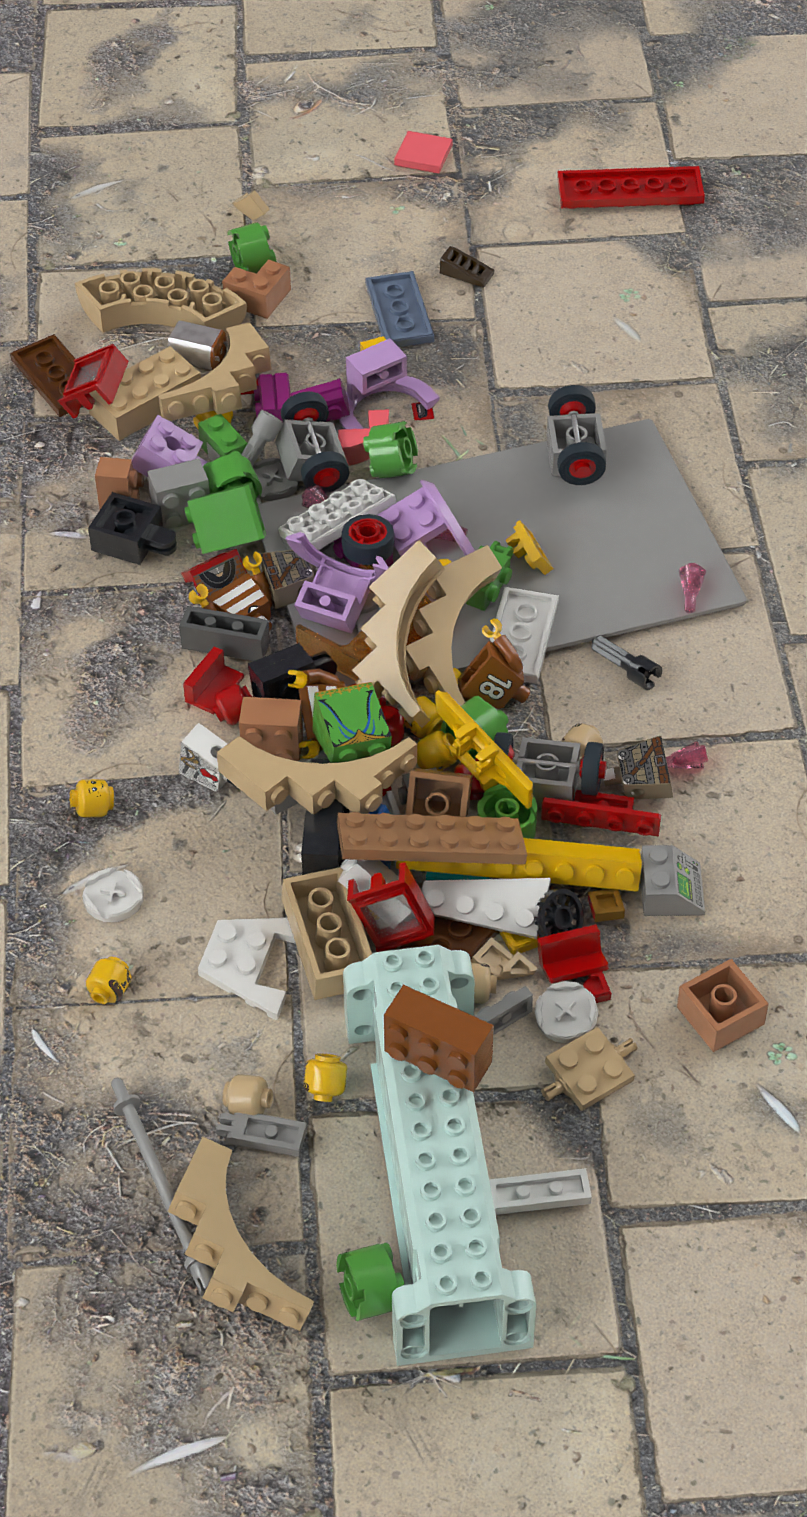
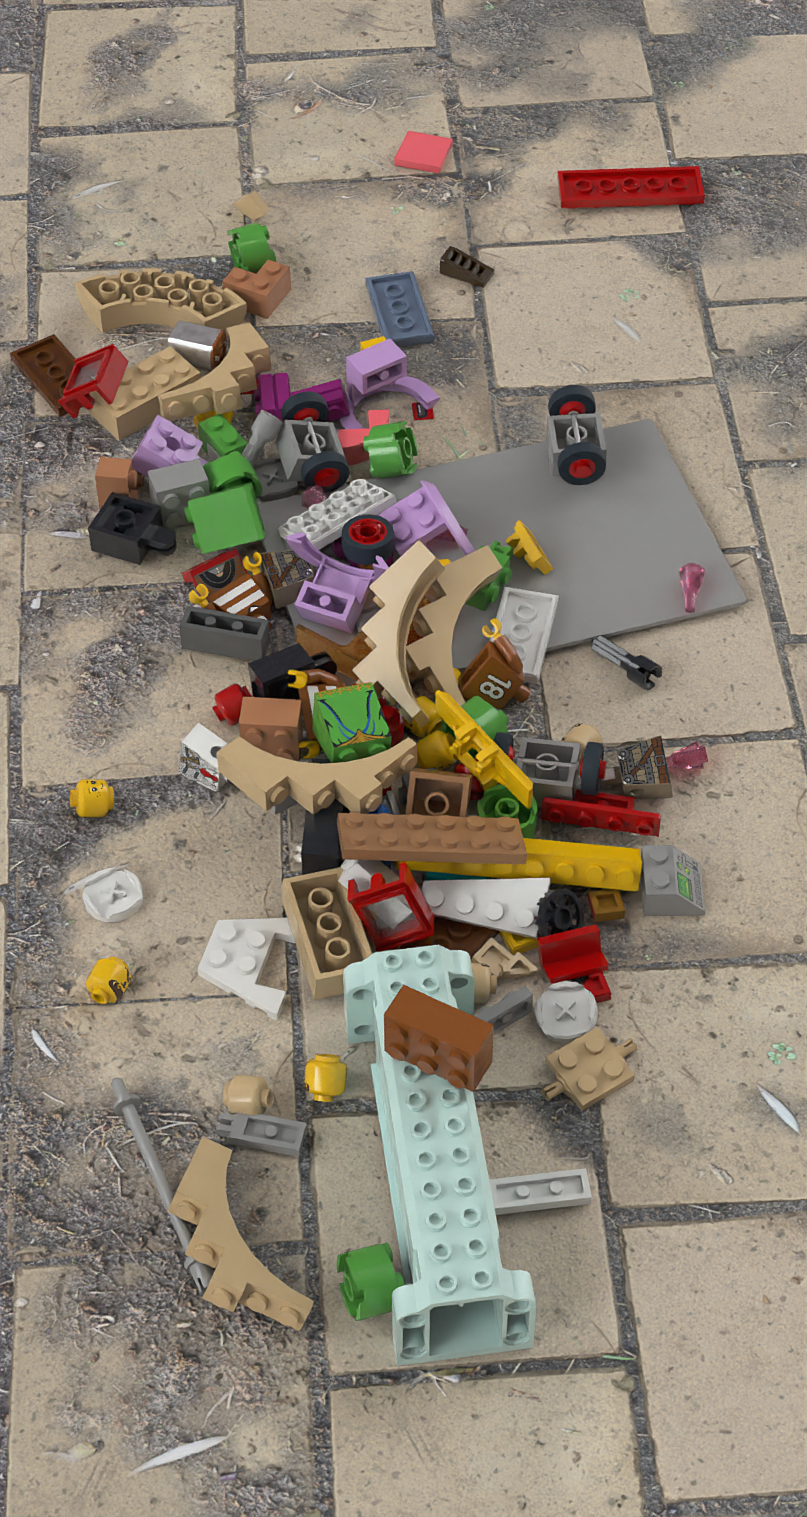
red panel [183,646,244,715] -> none
nougat brick [677,959,769,1052] -> none

